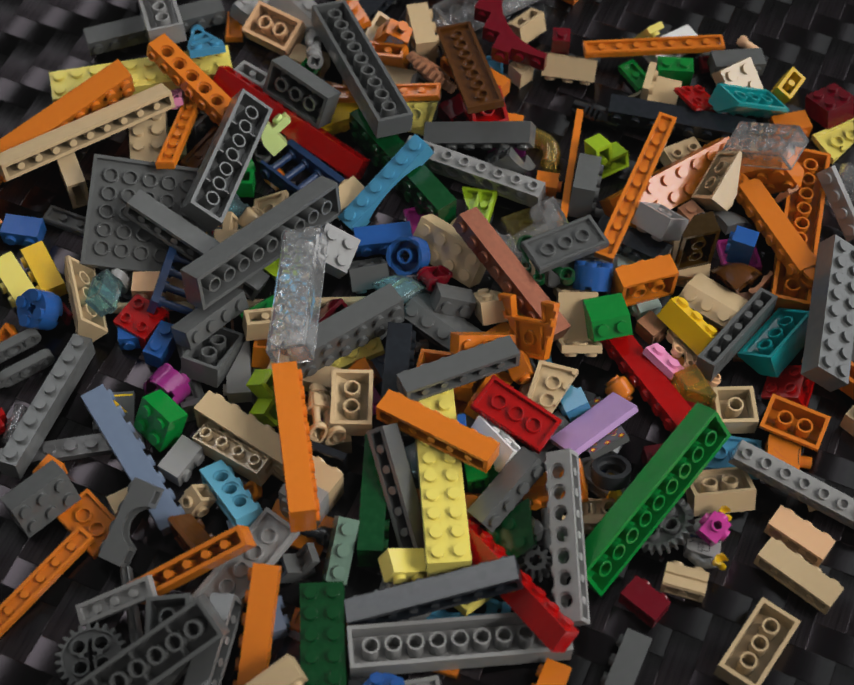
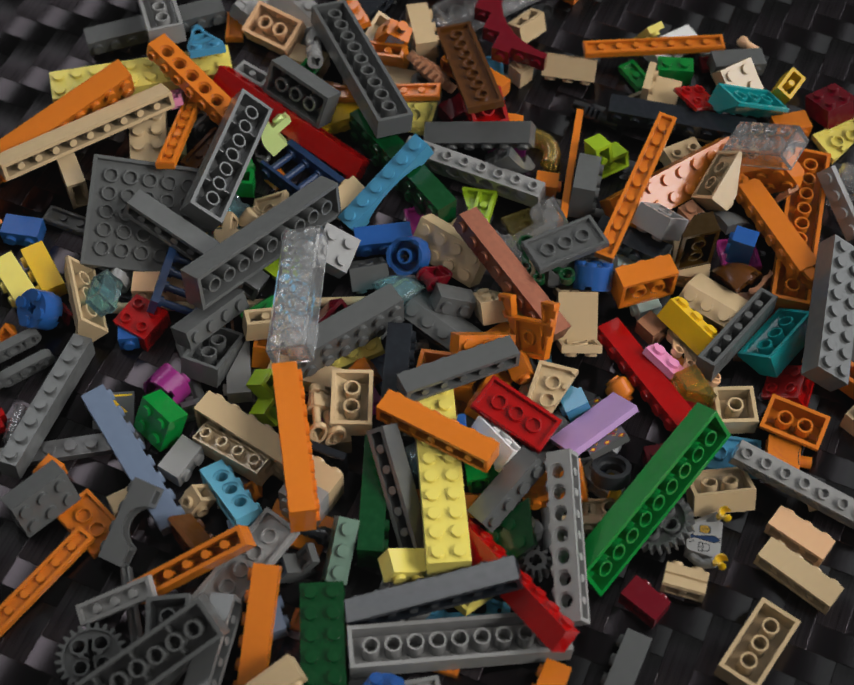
blue brick [142,320,176,368] -> none
dark red brick [551,27,571,55] -> none
green slope [582,292,633,342] -> none
dark pink brick [695,511,732,546] -> none

